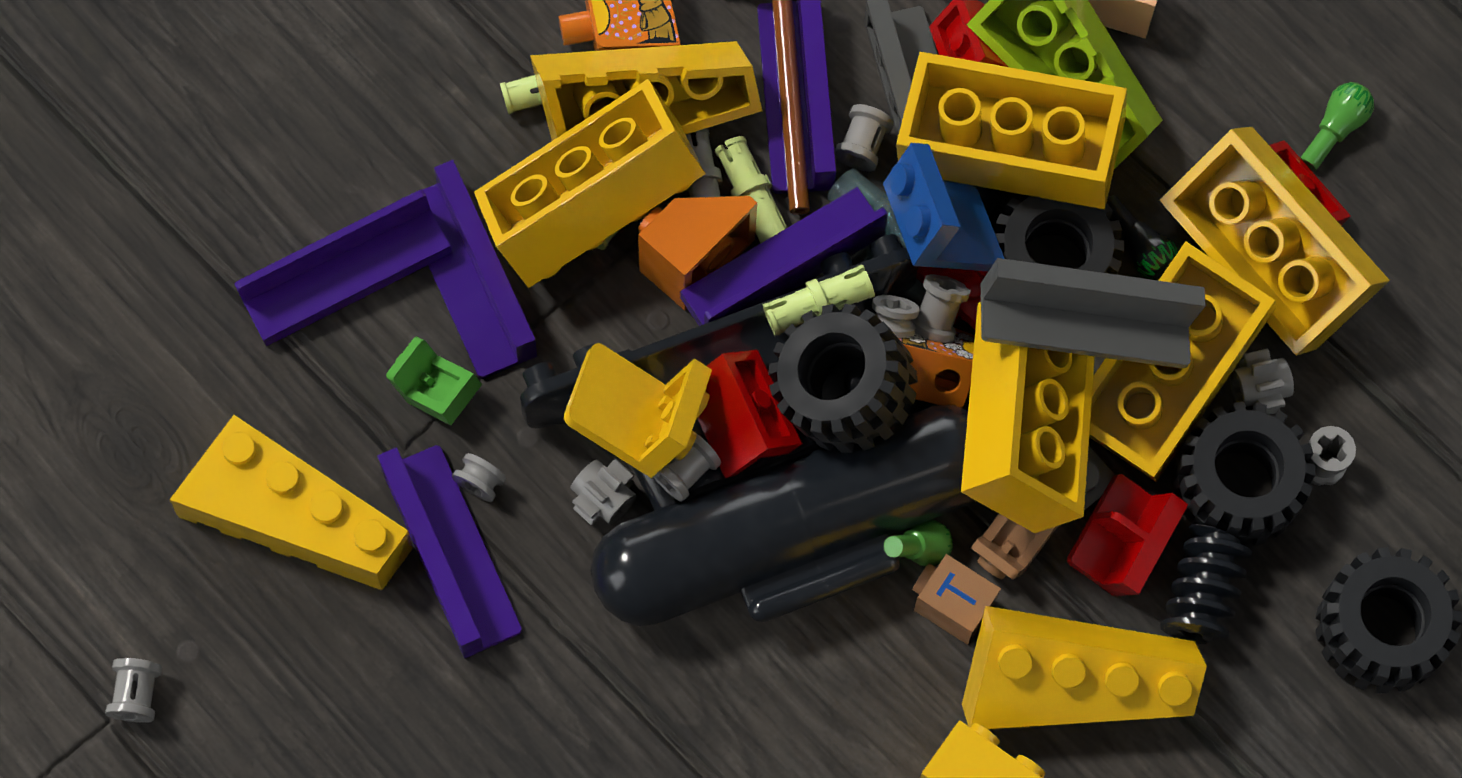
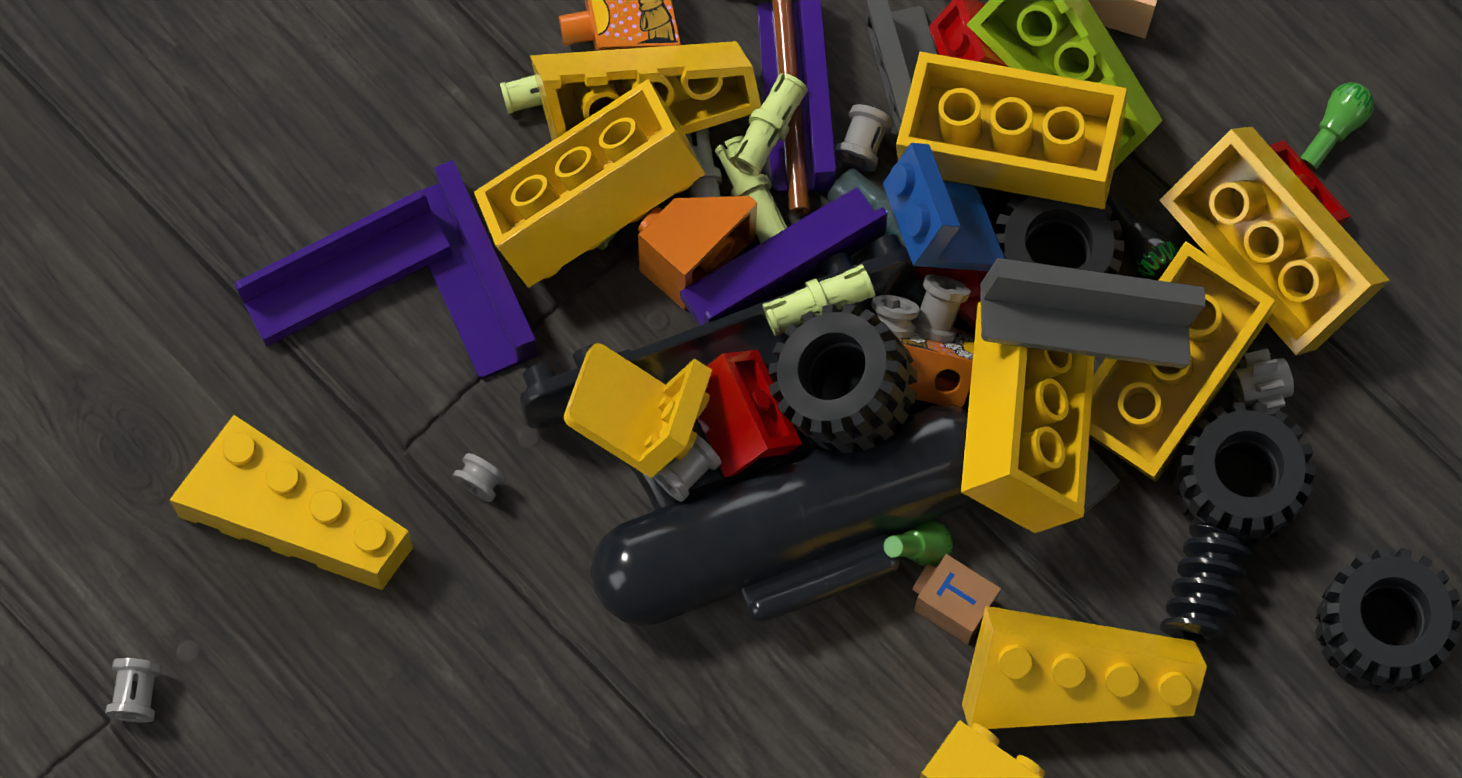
dark purple panel [377,445,522,659] -> none
bright green bracket [386,337,482,425] -> none
light grey gear [570,459,637,525] -> none
medium nougat bracket [971,514,1059,580] -> none
red panel [1067,474,1188,597] -> none
light grey bush [1308,426,1356,486] -> none
none -> yellowish green pin [730,73,808,177]

